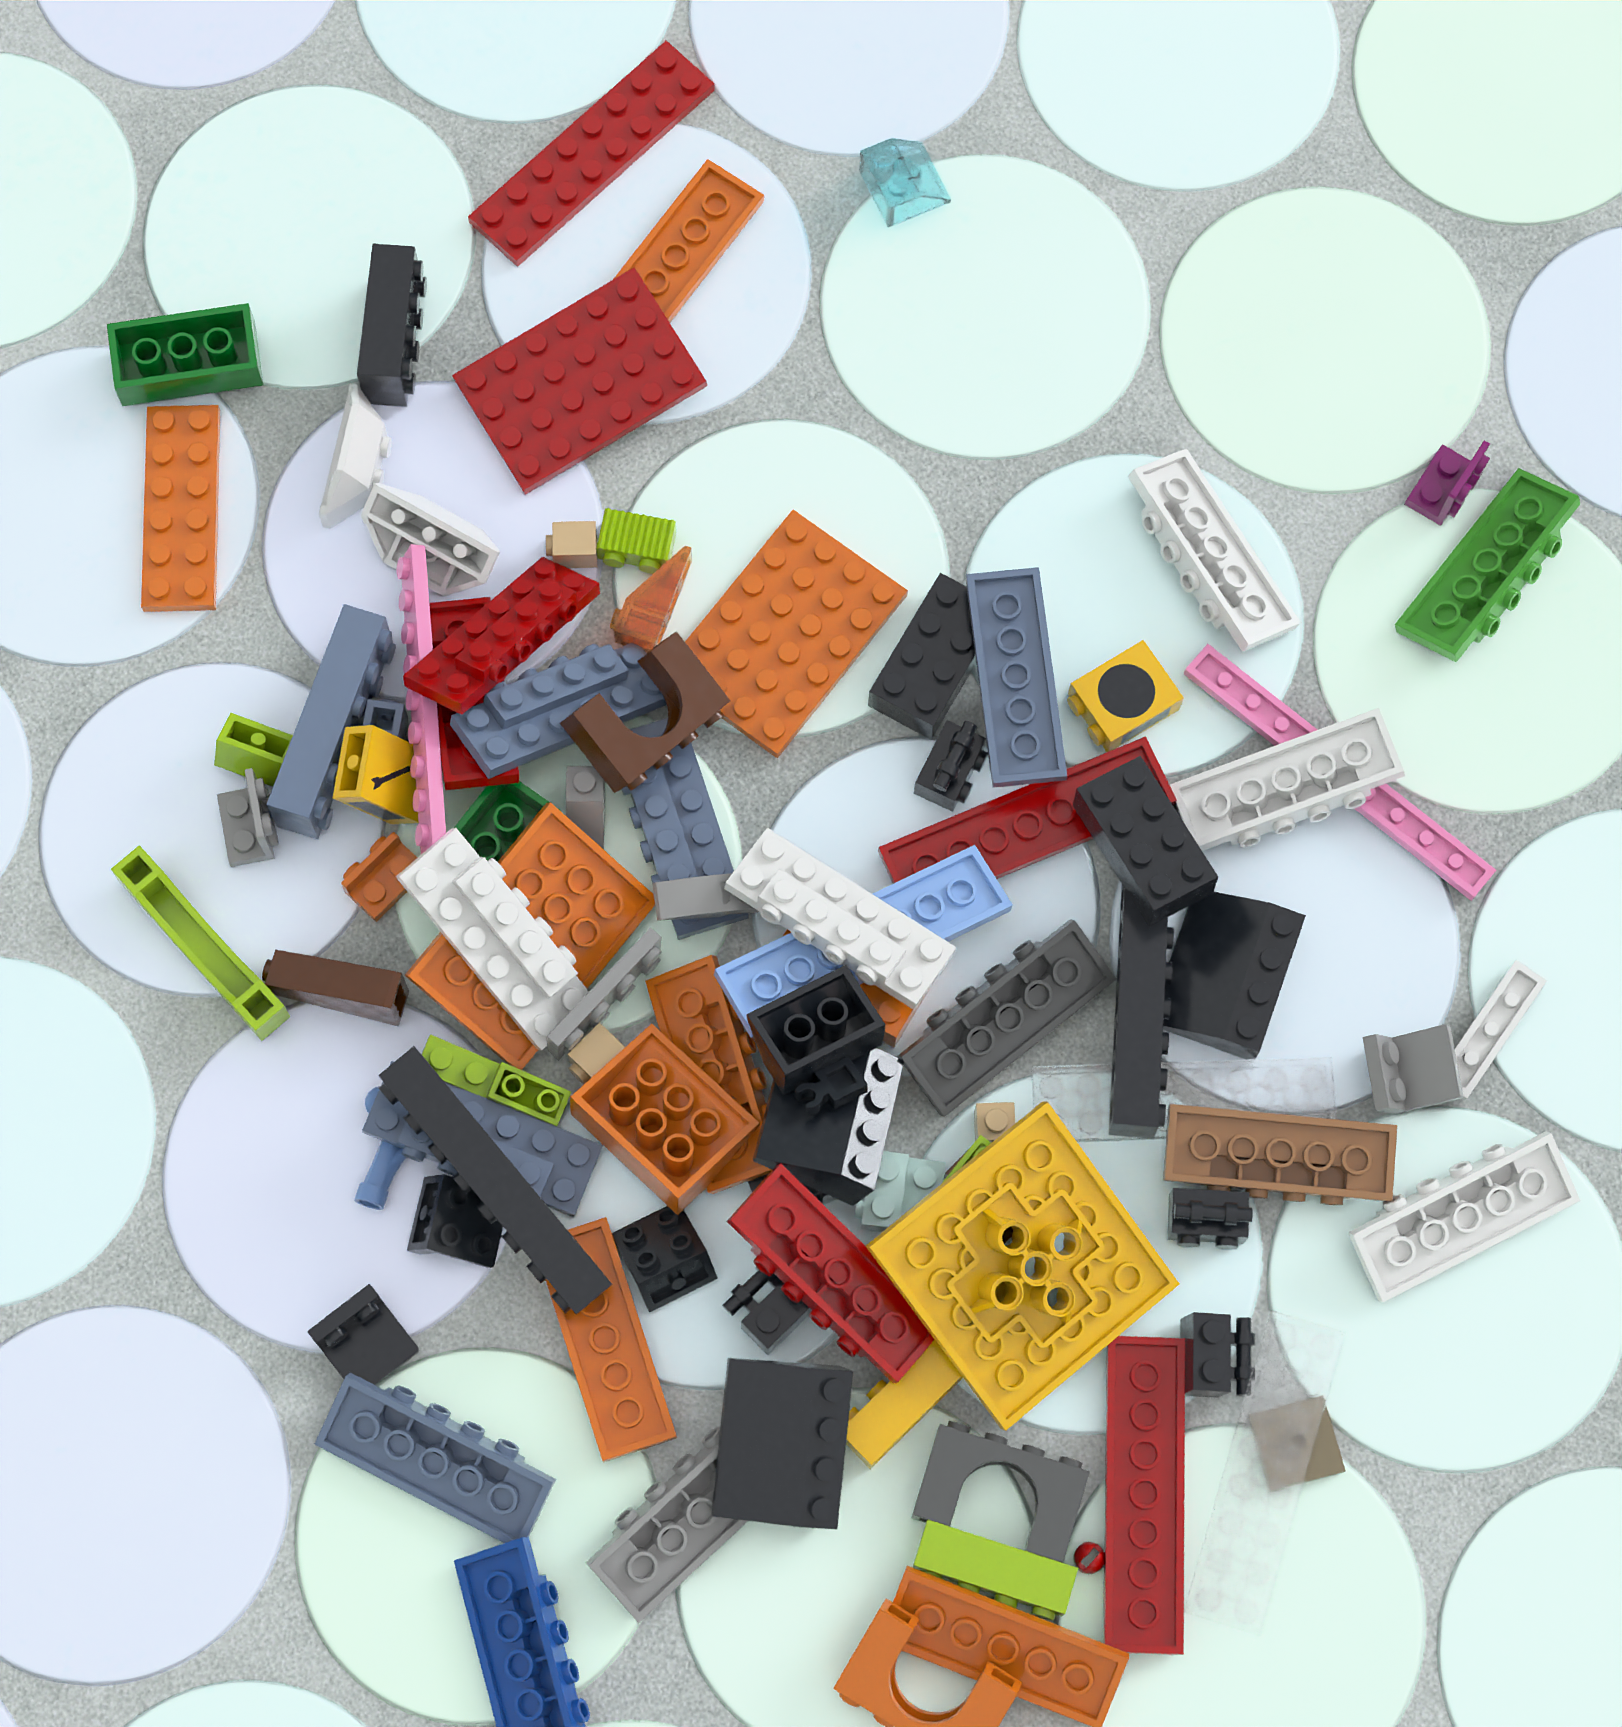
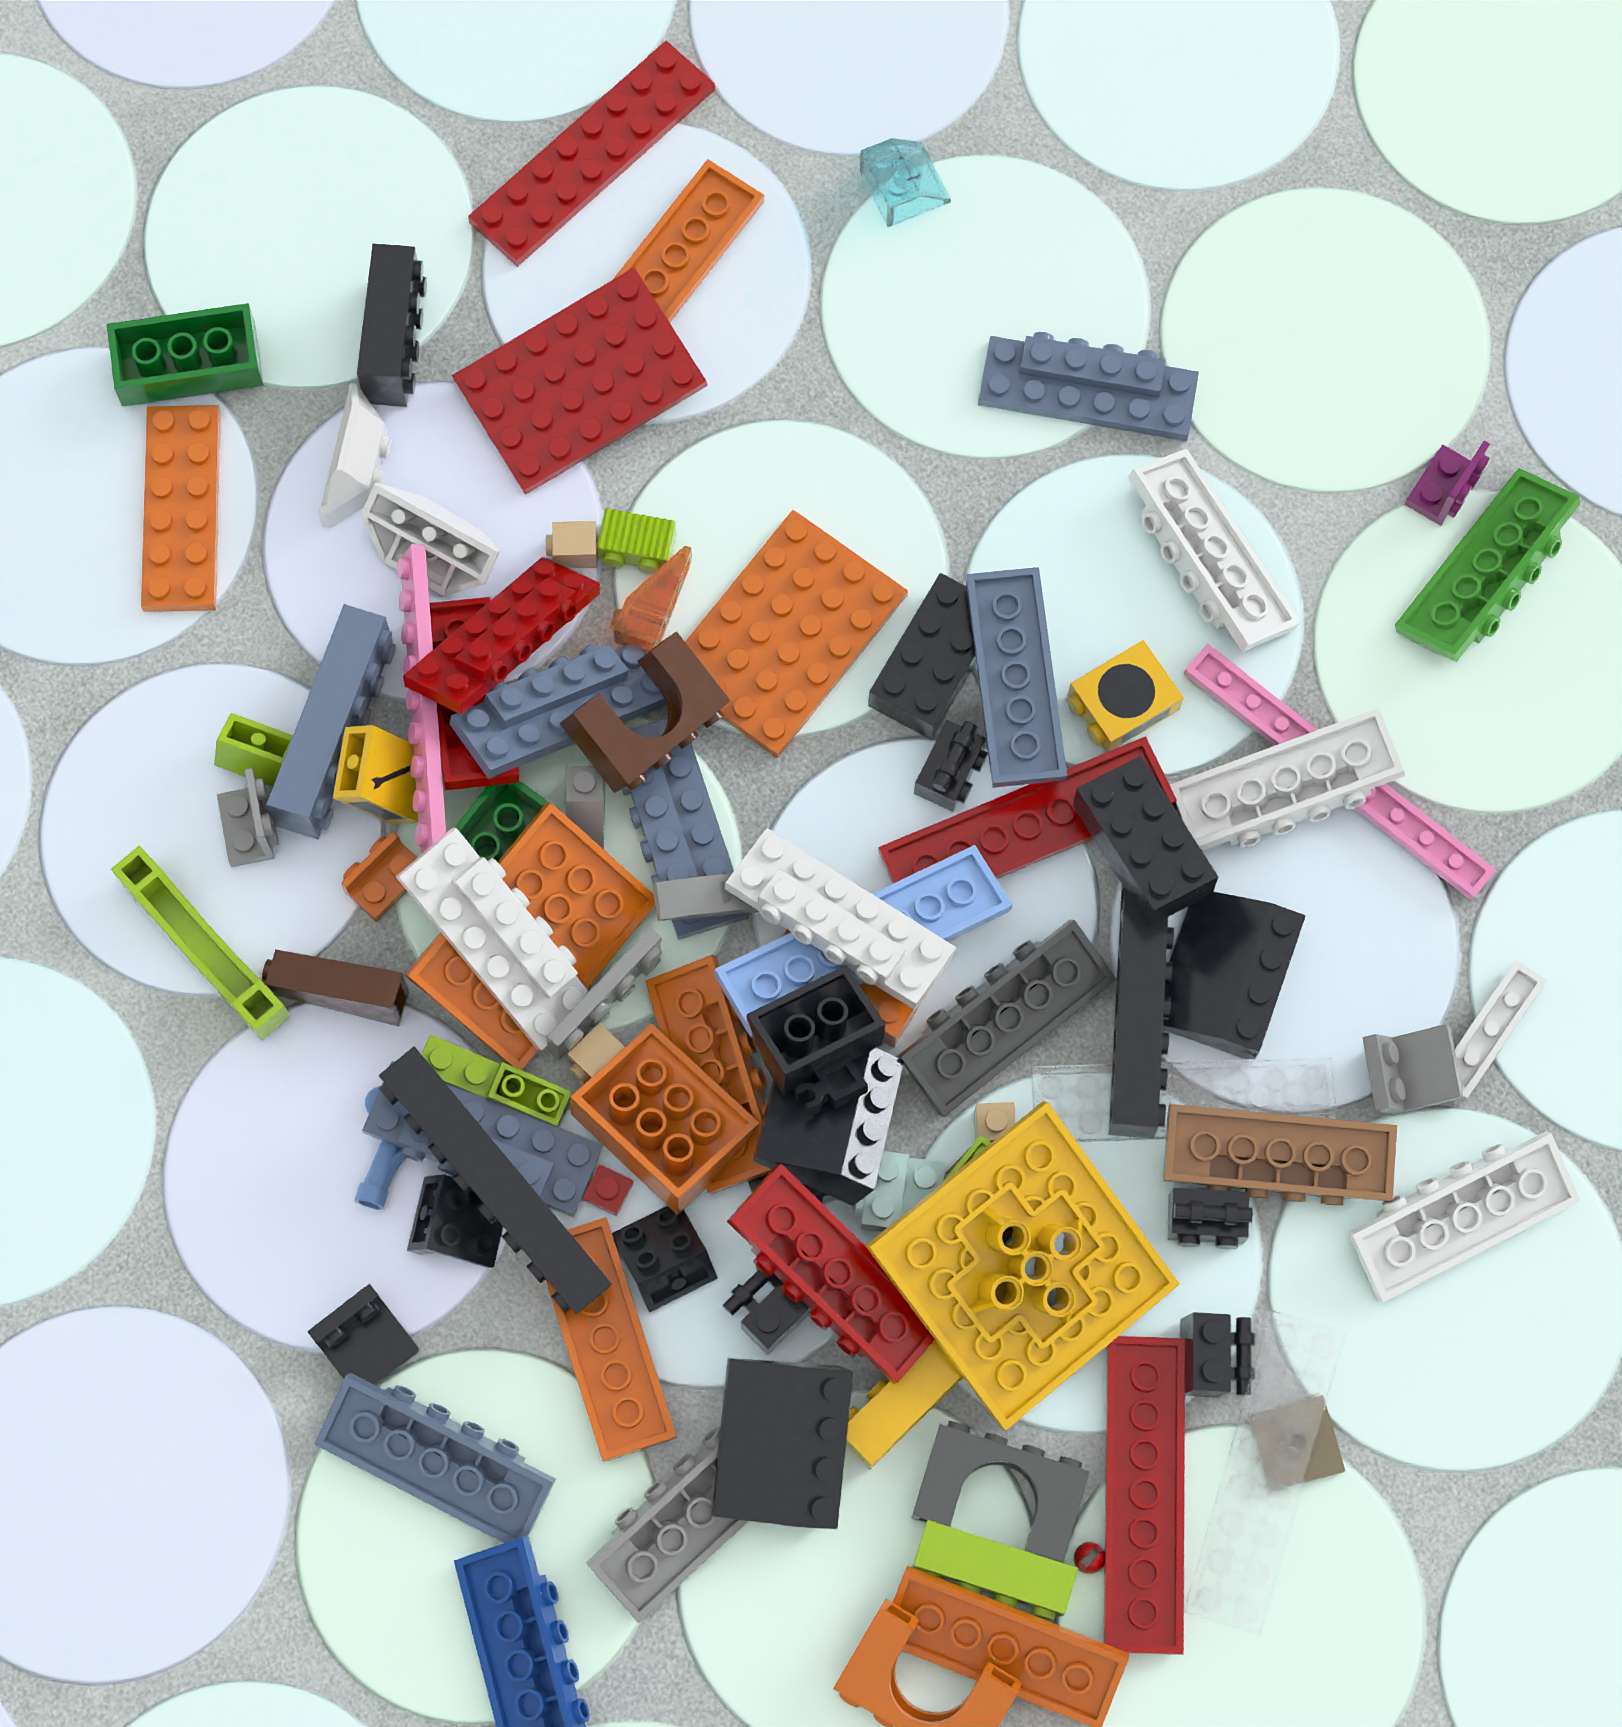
sand blue brick [363,699,408,740] -> none
none -> red plate [582,1164,634,1217]
none -> sand blue plate [978,332,1199,441]

